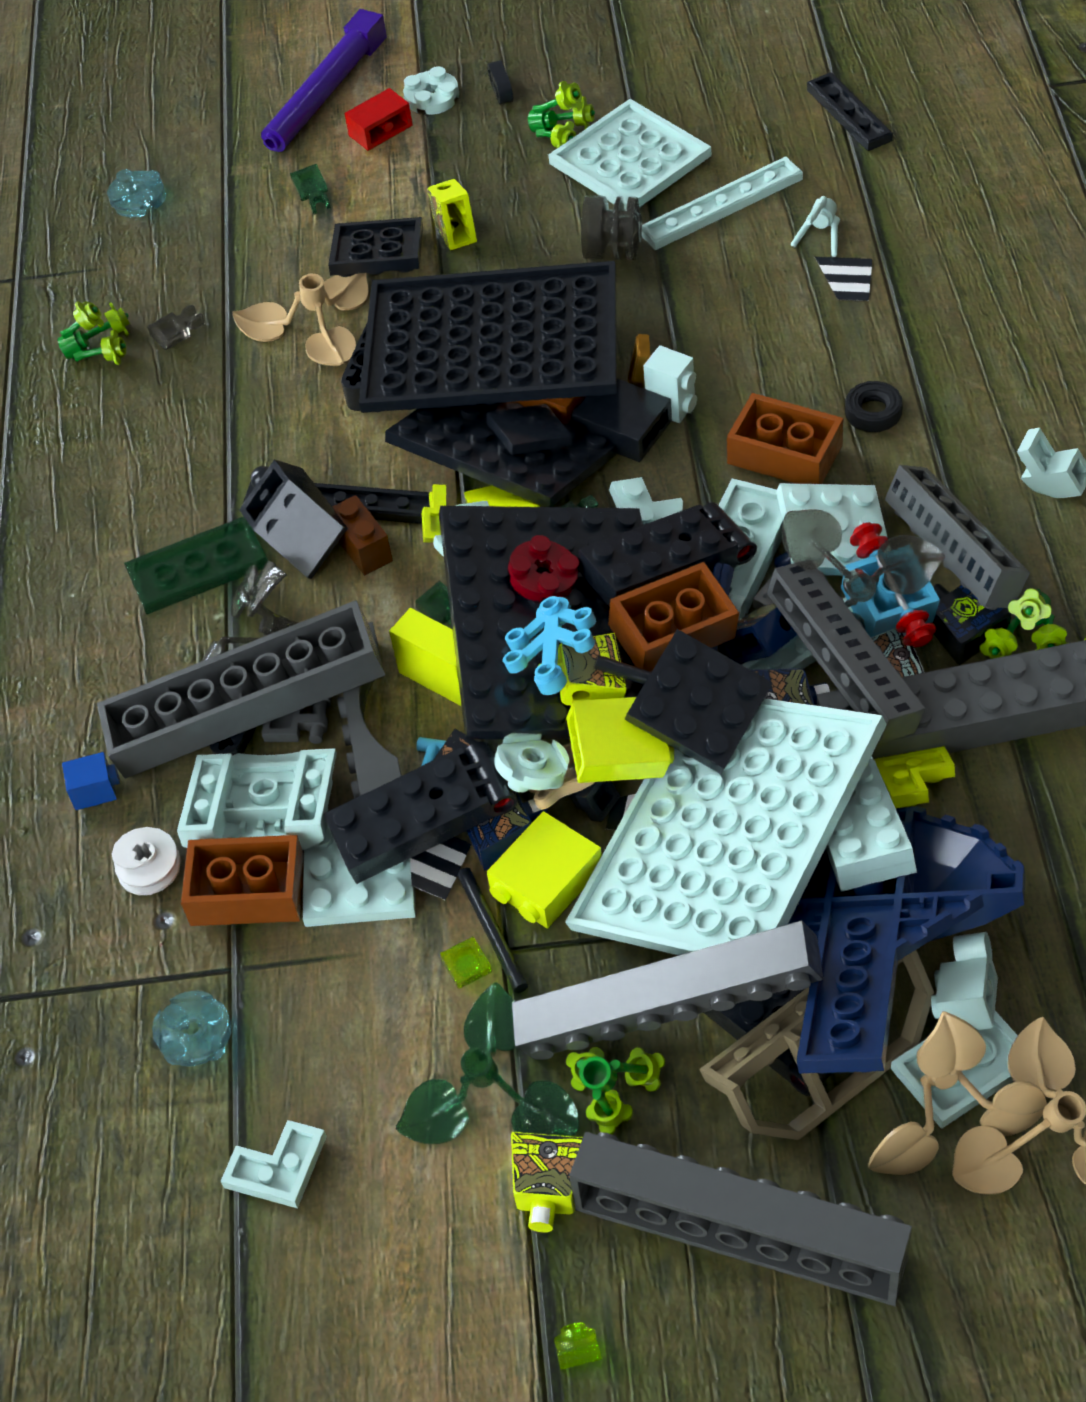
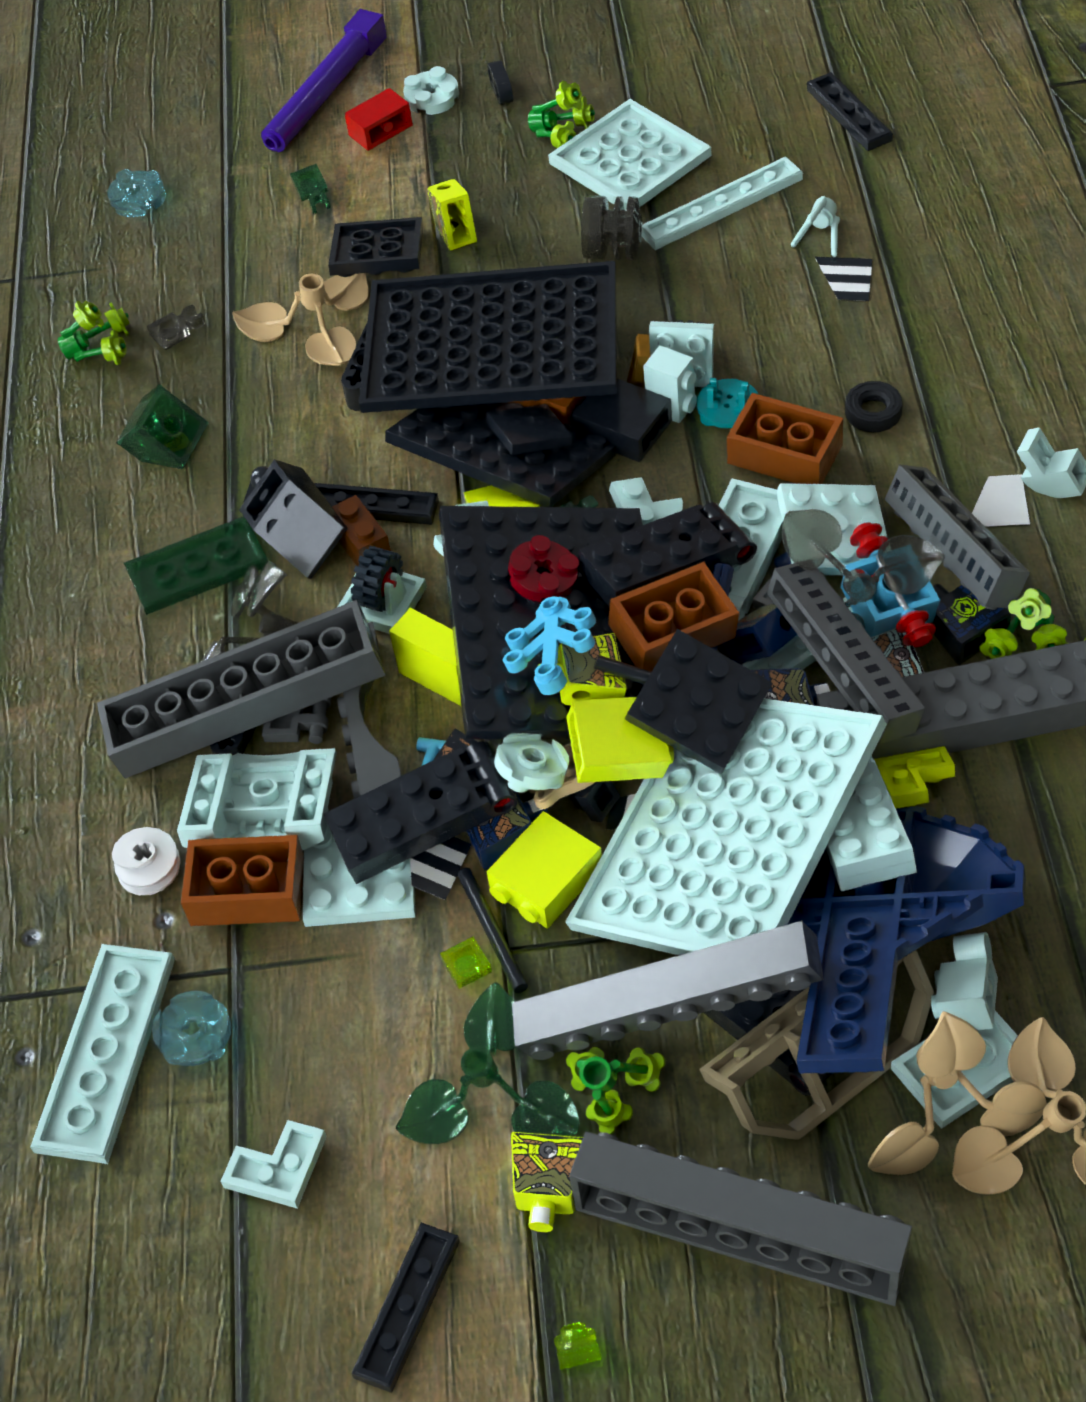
blue brick [62,752,120,811] -> none
clear green plate [415,580,452,629] -> none
neon yellow plate [422,484,446,543] -> none
none -> light aqua tile [30,944,175,1164]
none -> clear green slope [116,384,209,469]
none -> plate [338,546,427,634]
none -> black tile [351,1222,460,1393]
none -> light aqua plate [649,320,714,387]
none -> teal plate [697,377,758,428]
none -> white sticker [972,474,1030,527]

